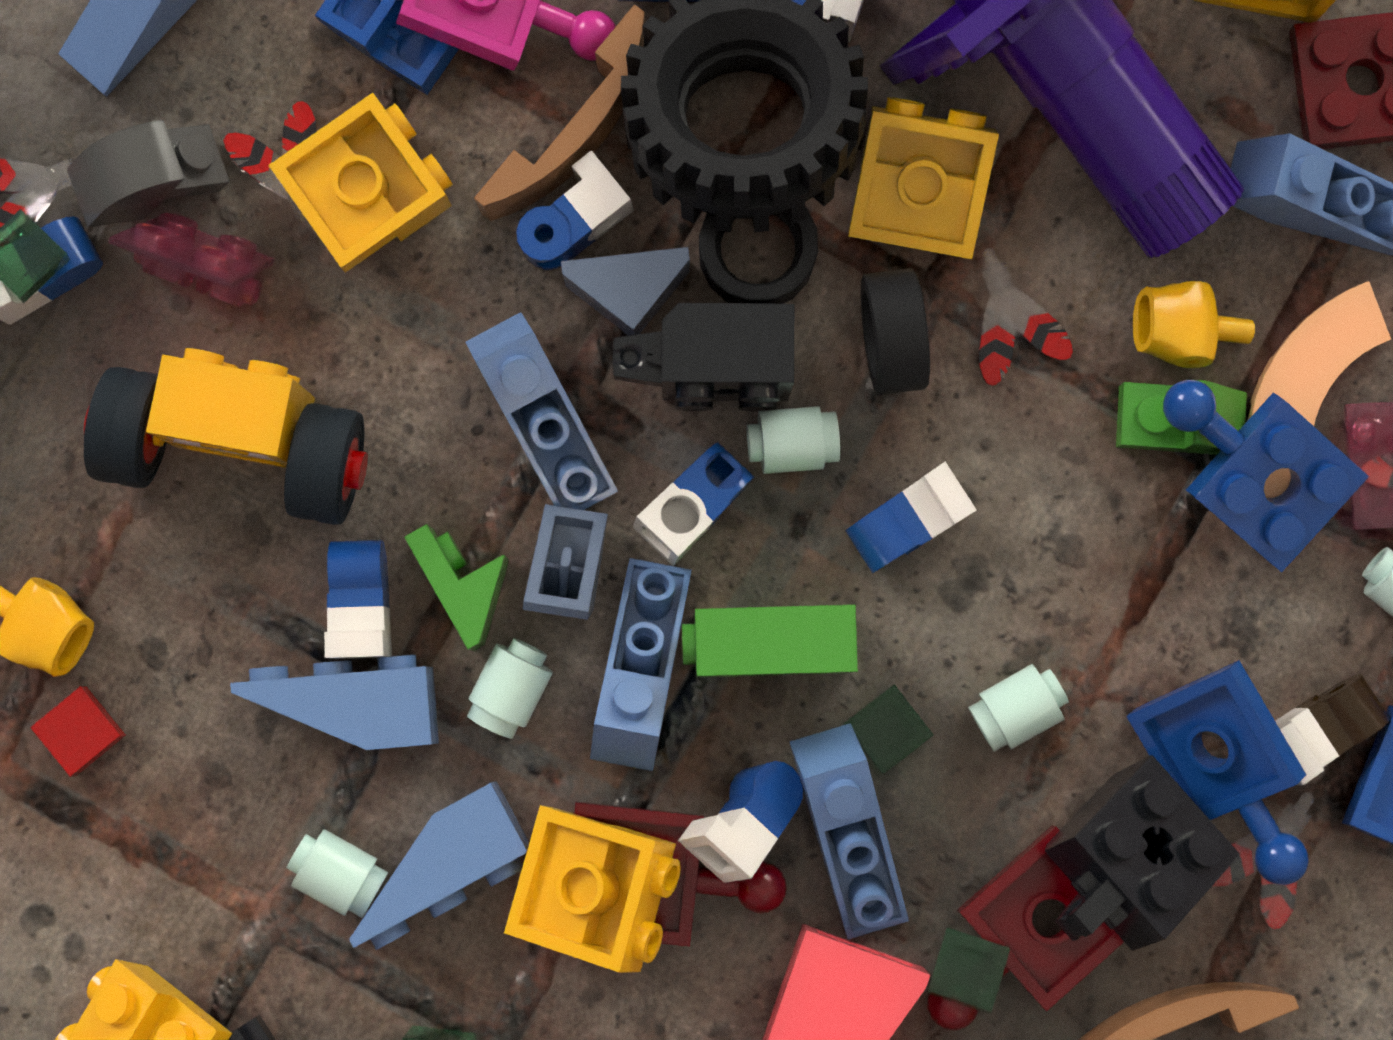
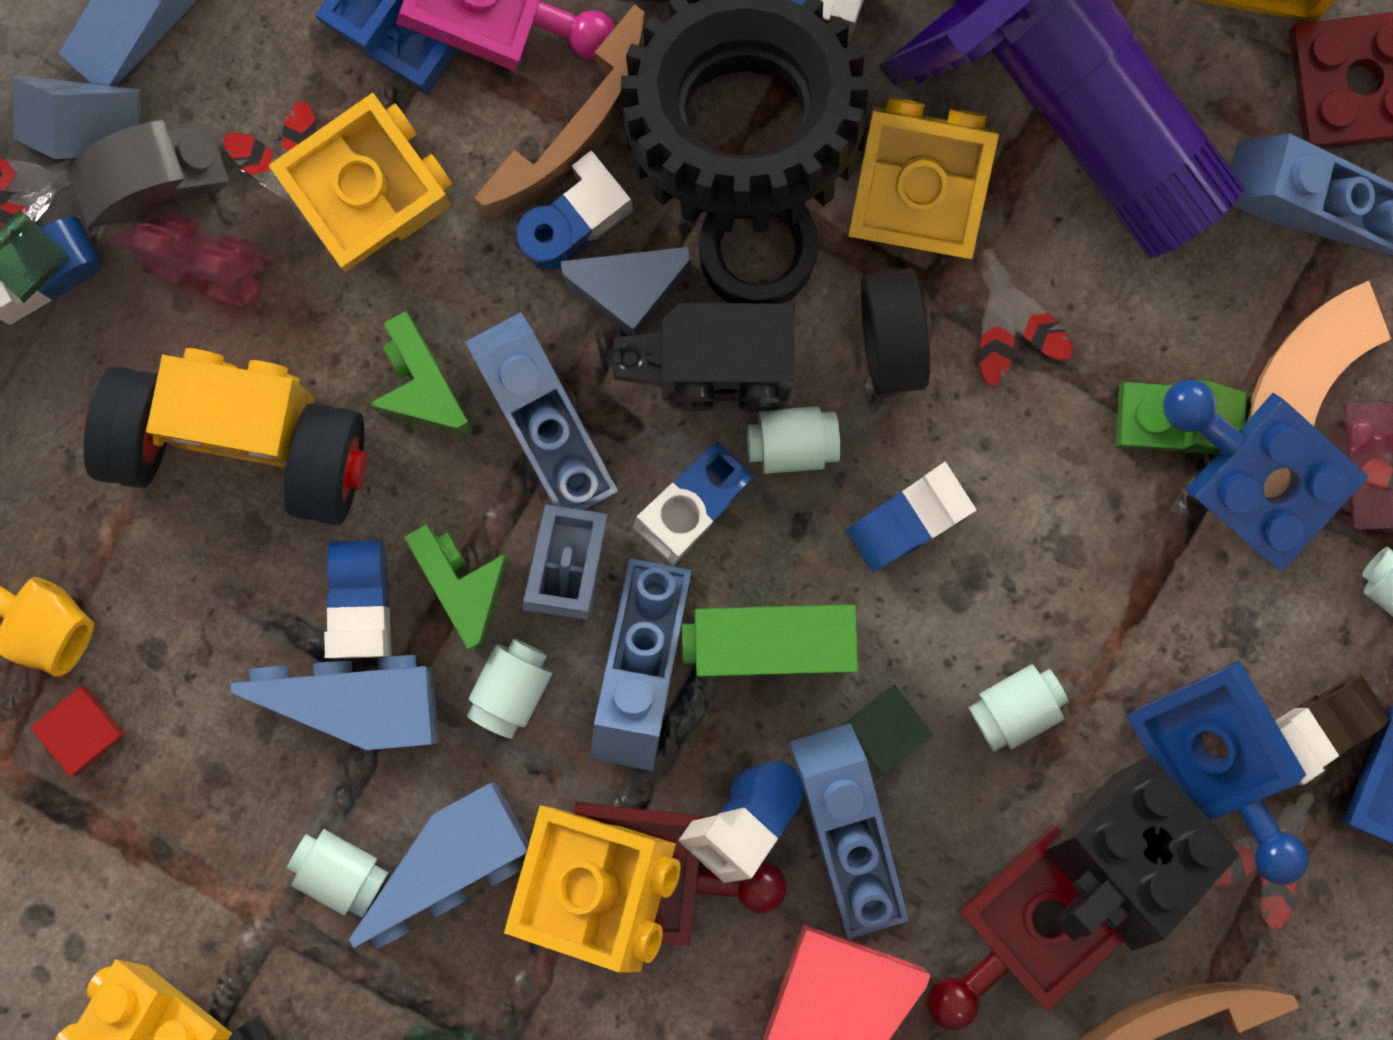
clear green tile [928,928,1010,1014] -> none
yellow piece [1133,281,1255,368] -> none
none -> sand blue slope [13,75,141,159]
none -> bright green slope [370,311,474,436]

